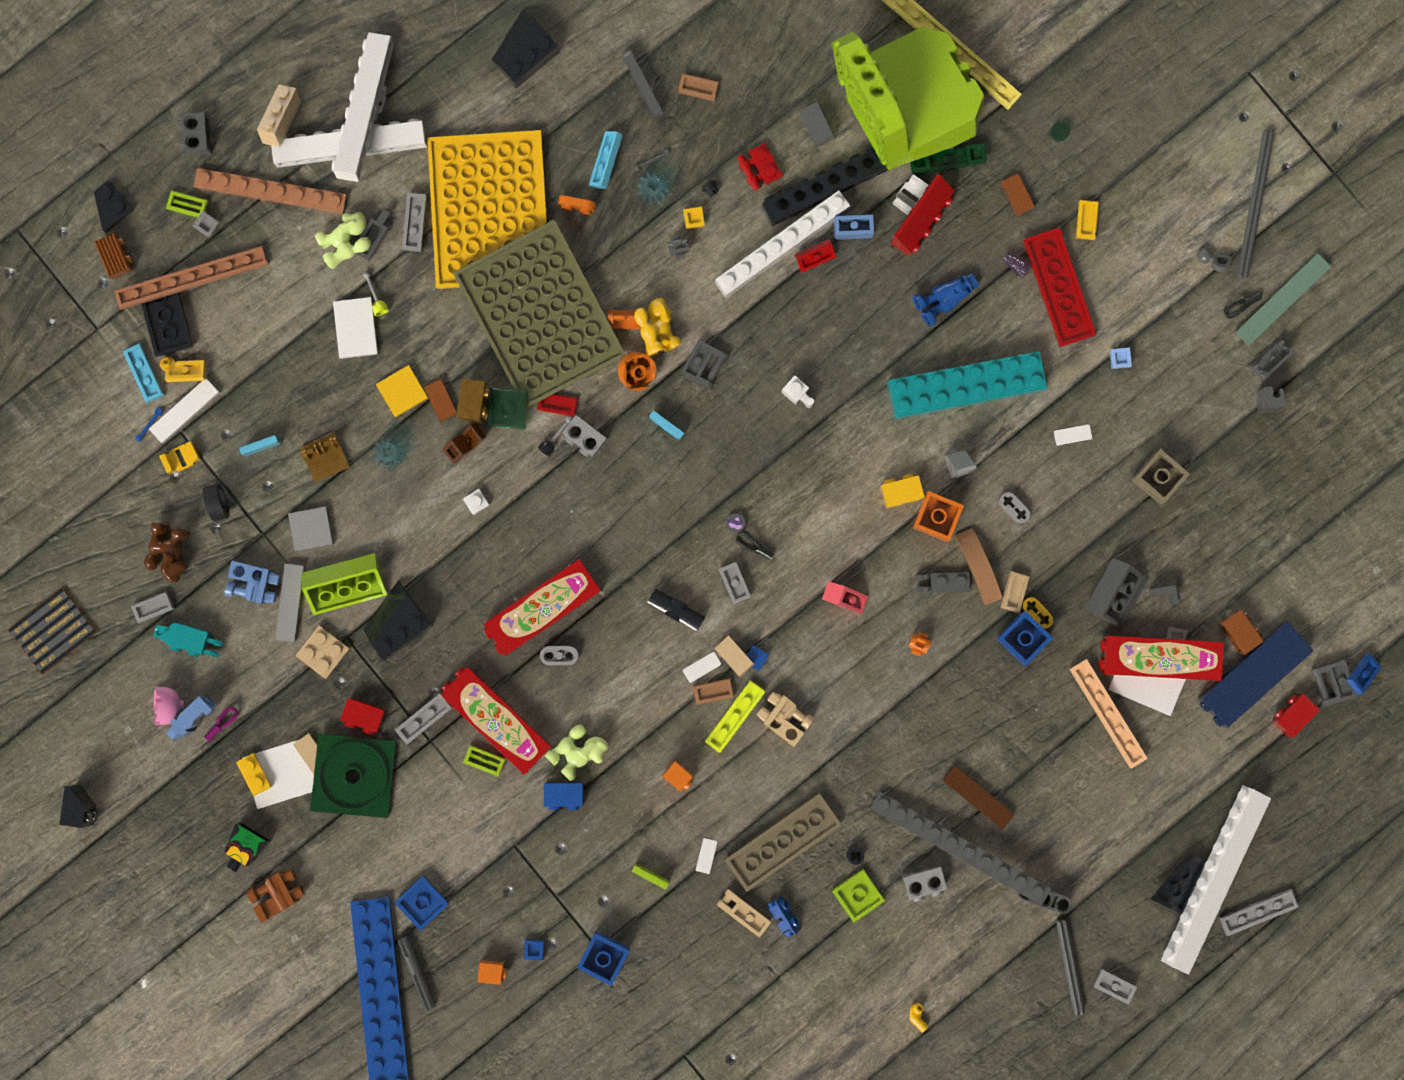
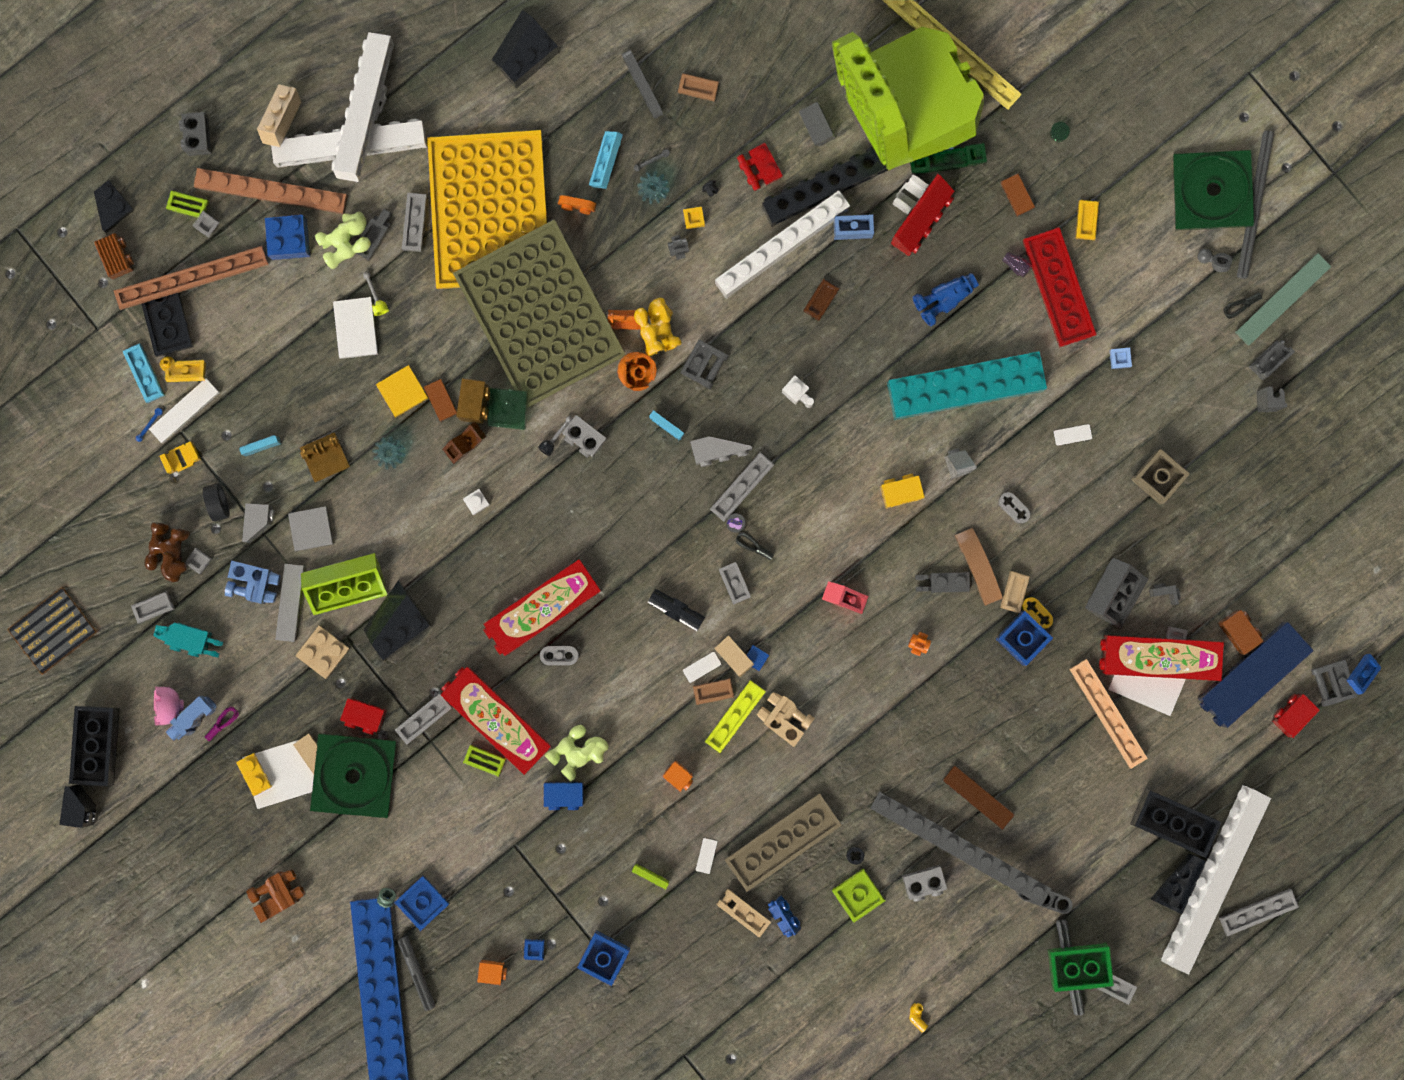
torso [224,822,271,872] -> none
red tile [537,394,578,417] -> none
red plate [794,239,836,273] -> none
orange brick [912,491,964,542] -> none
none -> black brick [69,706,120,786]
none -> light grey tile [184,548,212,574]
none -> light grey slope [242,503,275,543]
none -> blue brick [265,215,310,260]
none -> sand green bush [377,888,396,908]
none -> light grey slope [690,436,752,467]
none -> light grey tile [710,452,775,522]
none -> reddish brown tile [803,279,840,321]
none -> green brick [1048,943,1114,992]
none -> black brick [1130,789,1222,858]
none -> dark green piece [1173,150,1254,231]

